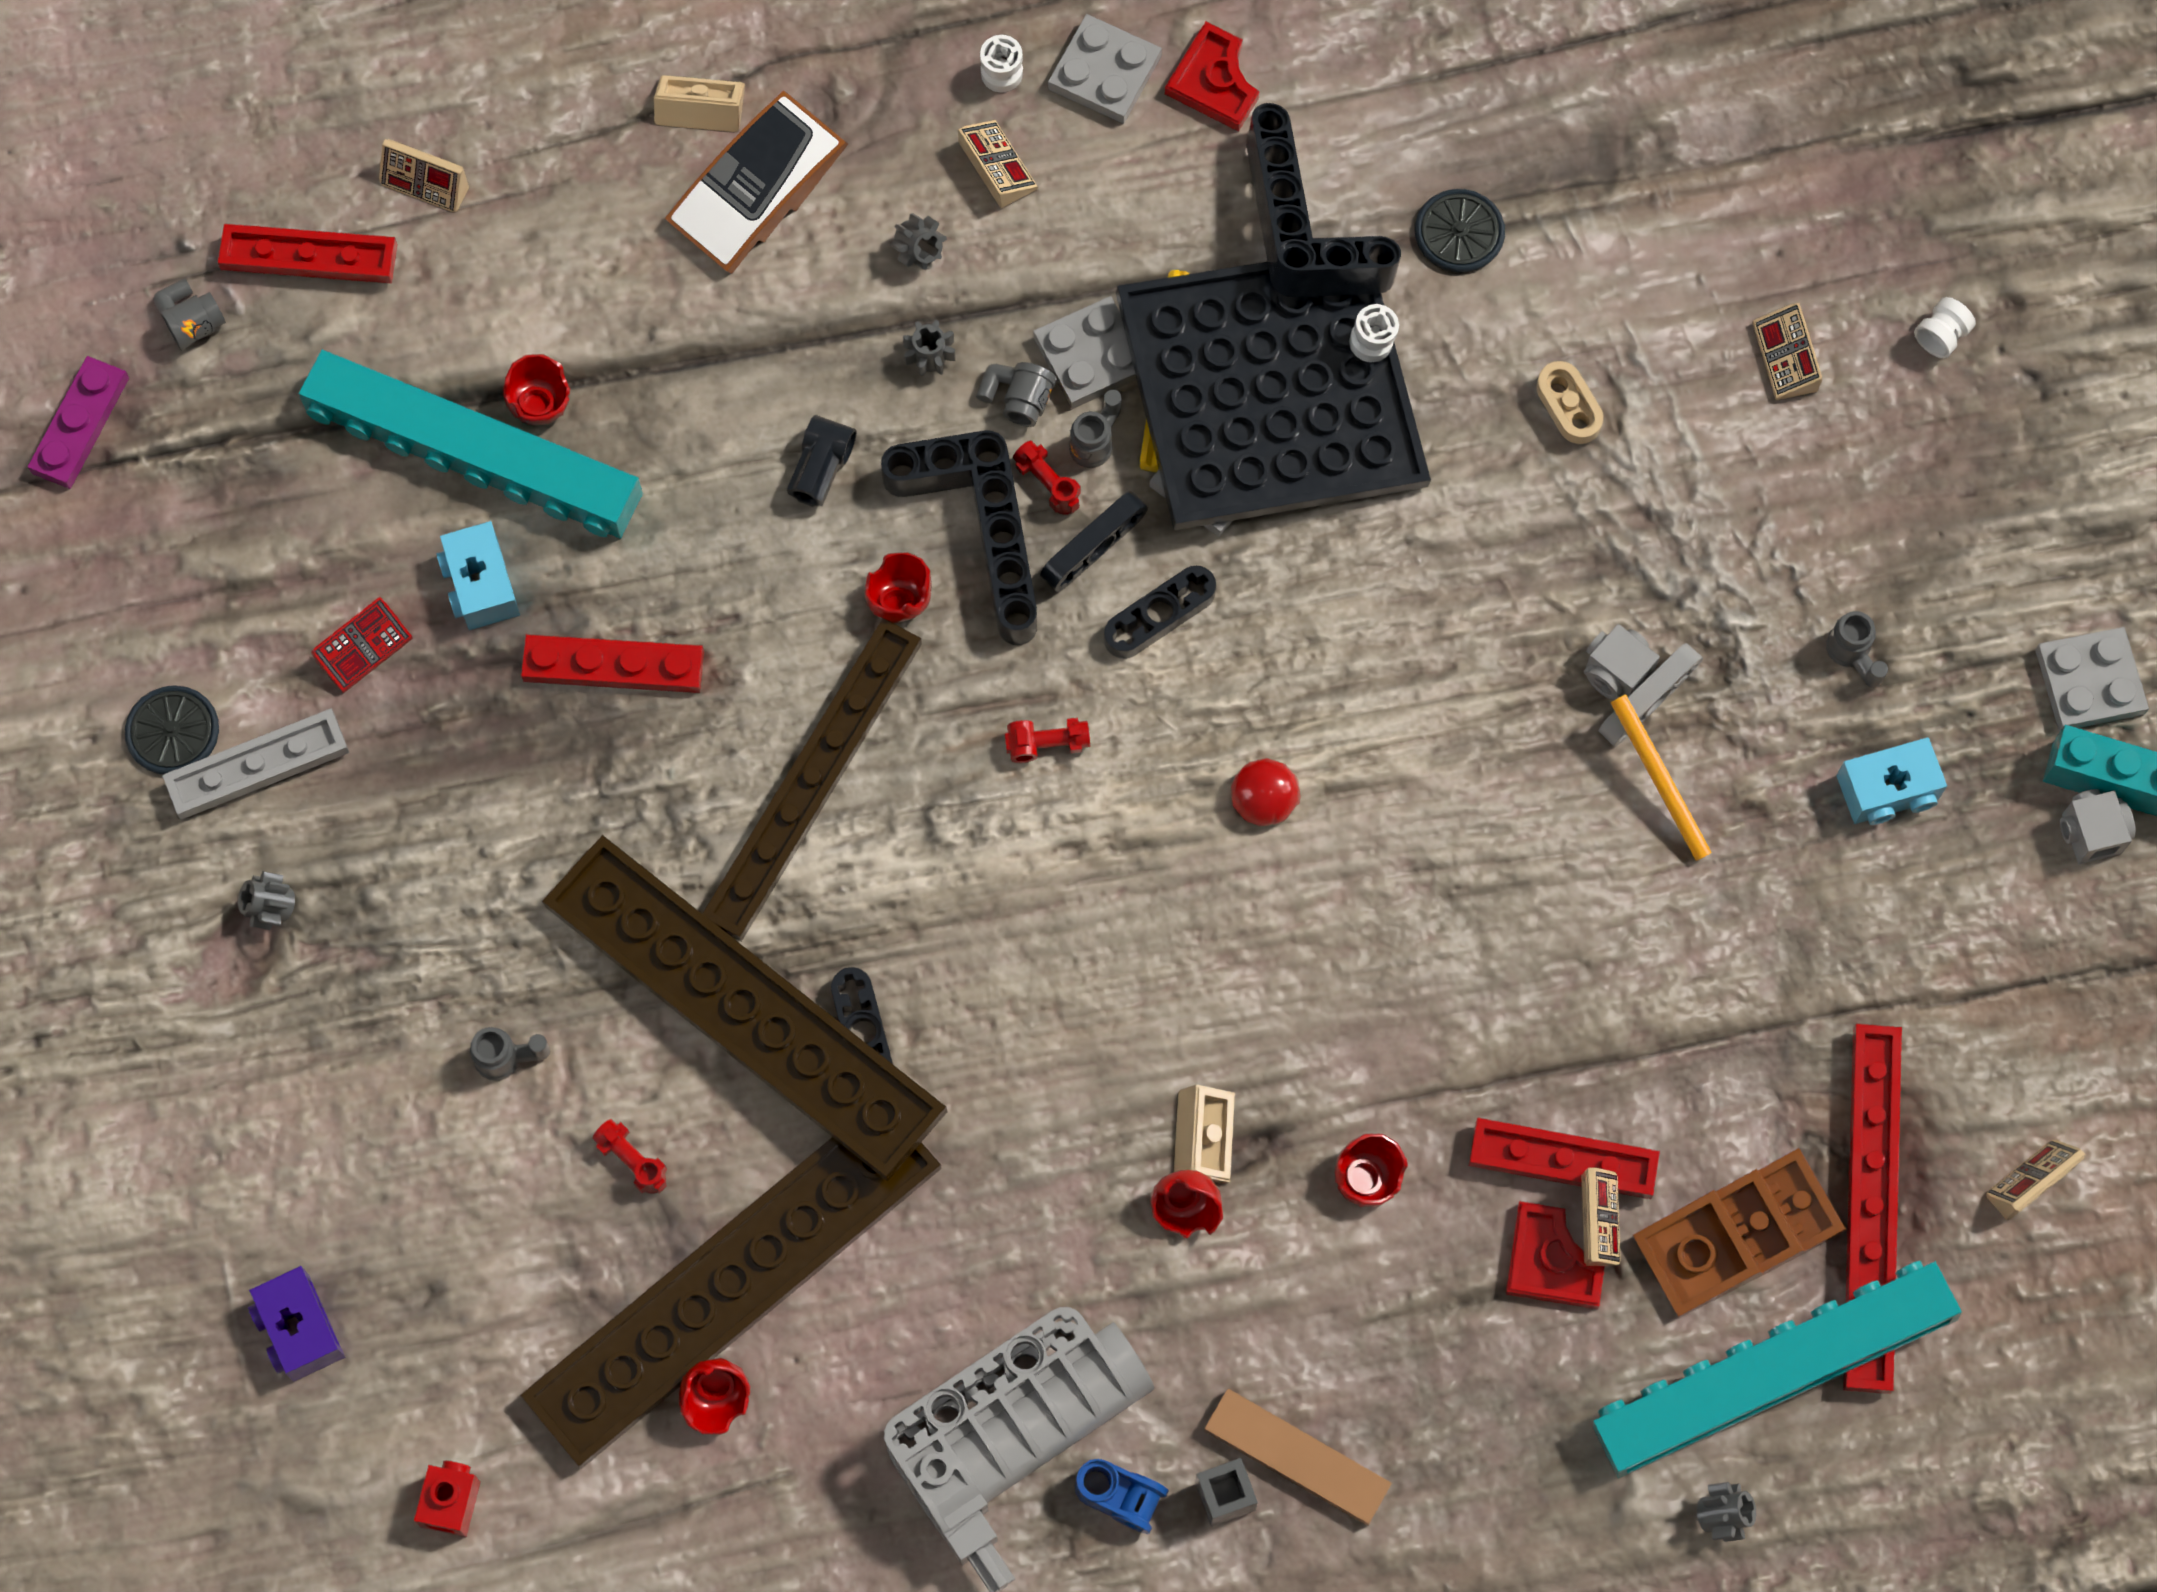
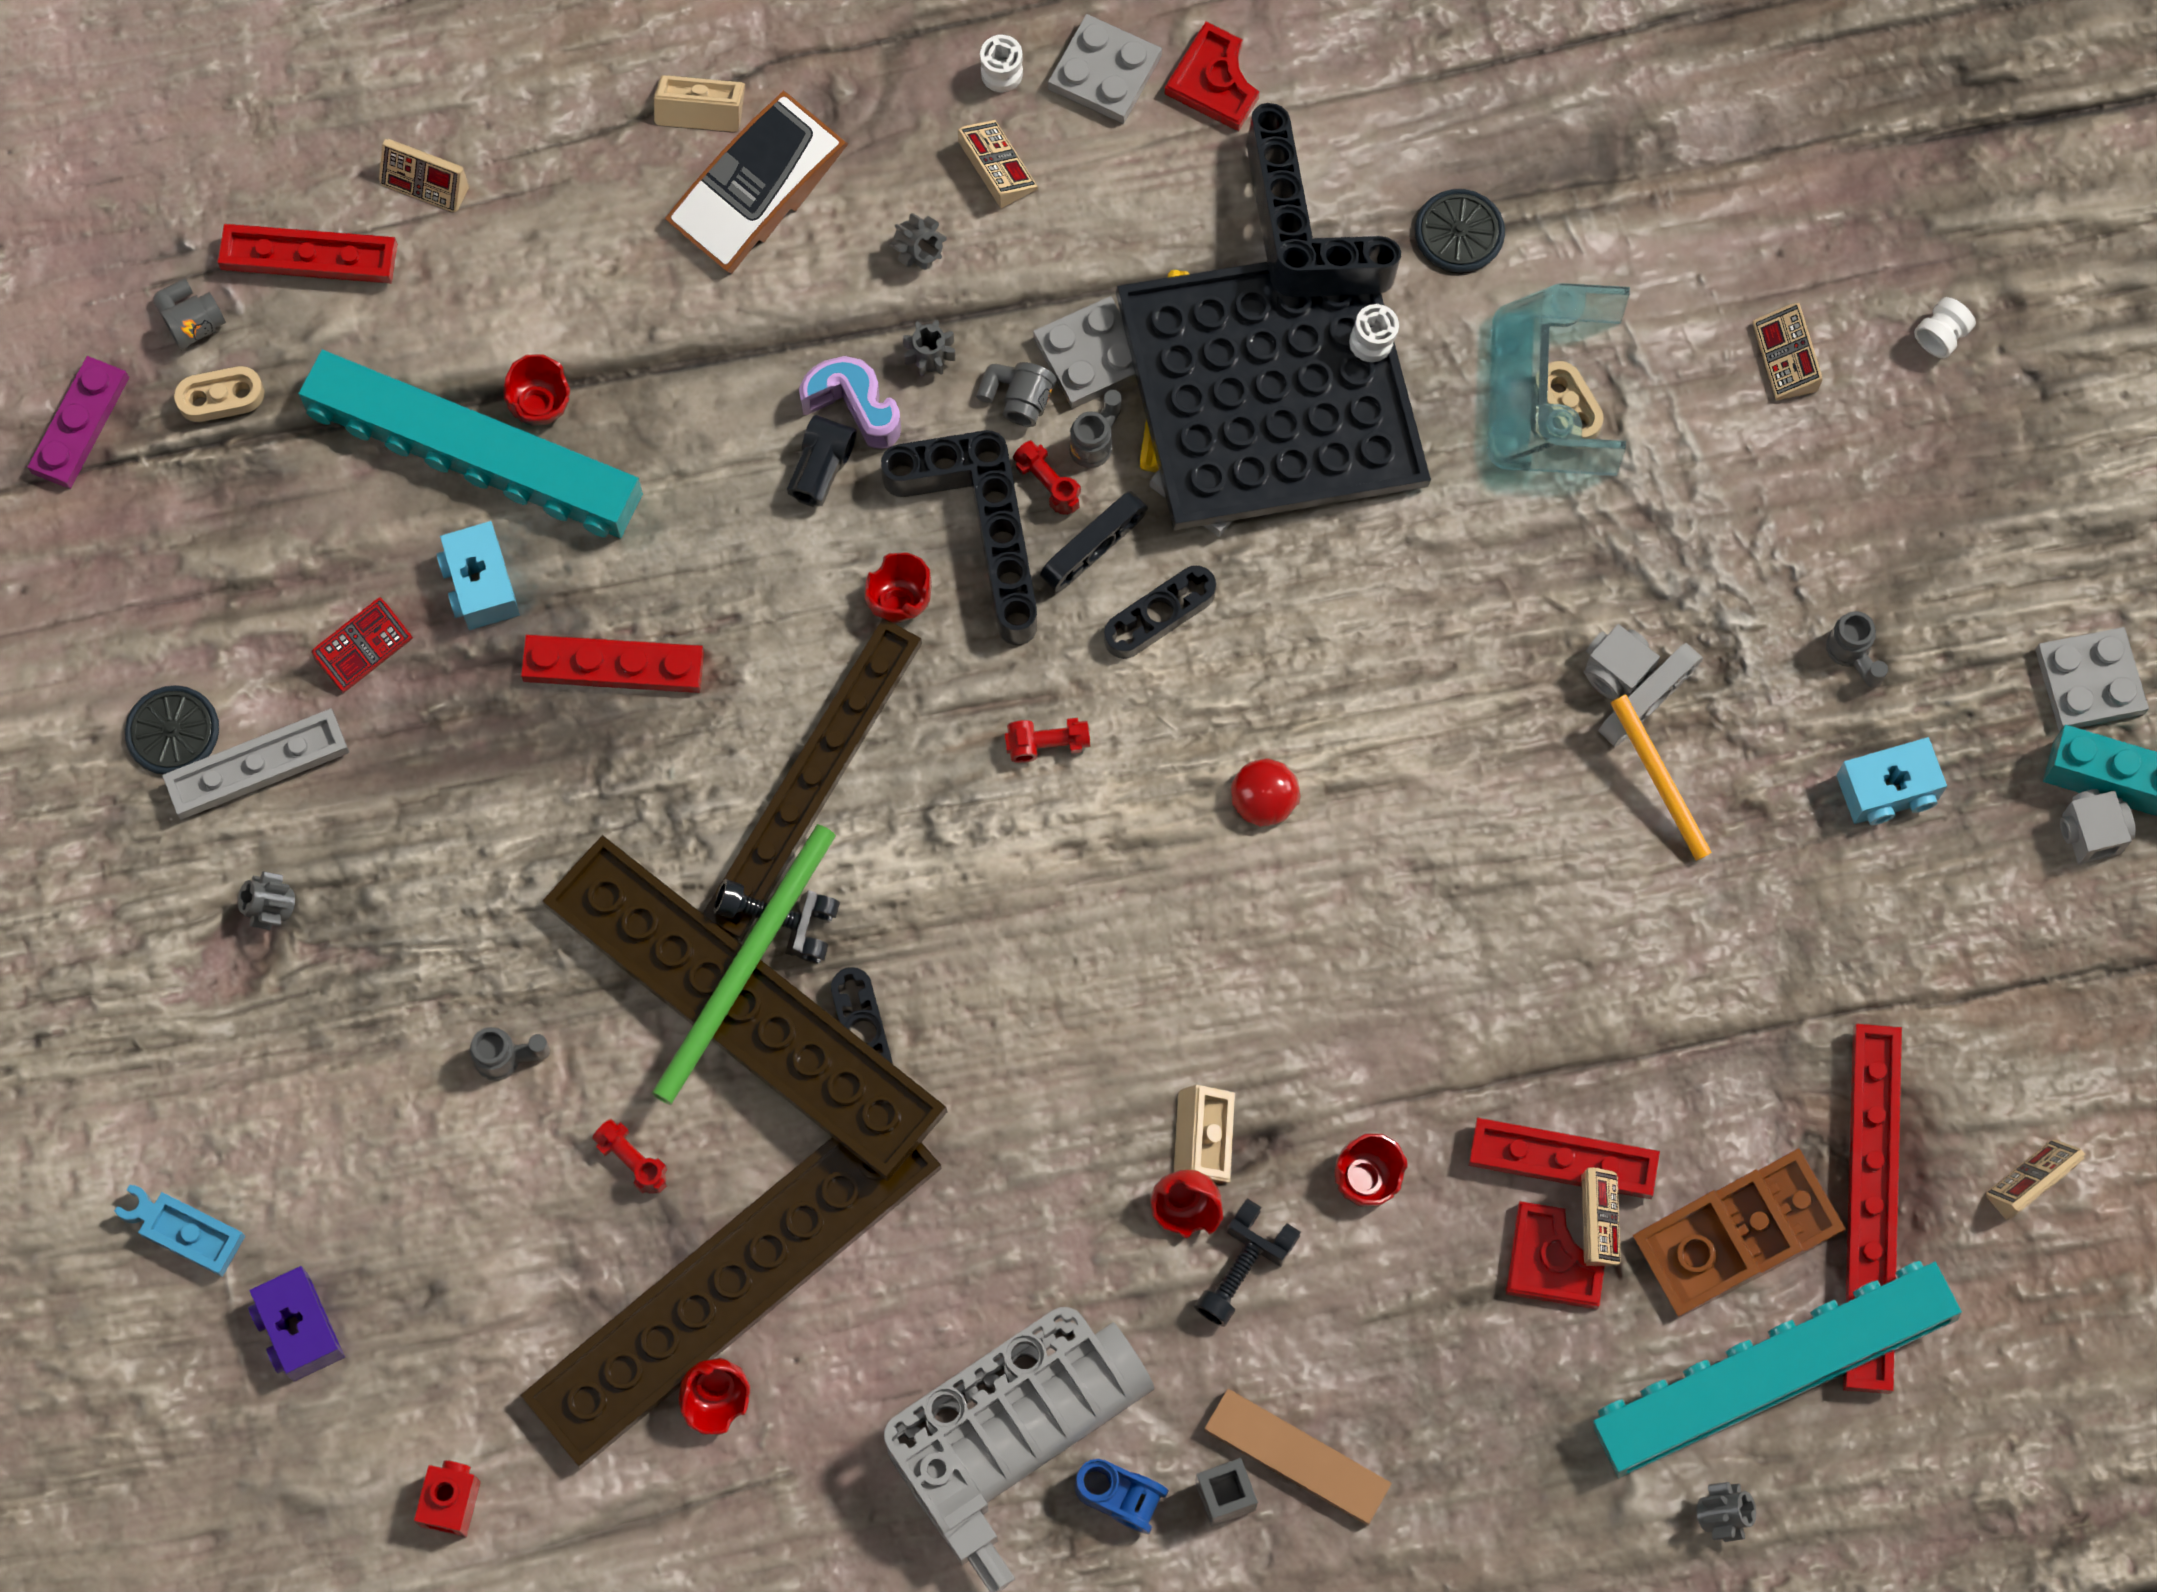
none -> dark azure plate [114,1185,245,1277]
none -> tan plate [174,366,265,422]
none -> bright green piece [652,824,836,1105]
none -> black bar [713,879,840,963]
none -> lavender animal [799,356,901,449]
none -> black bar [1194,1198,1301,1327]
none -> clear light blue windscreen [1487,283,1630,476]

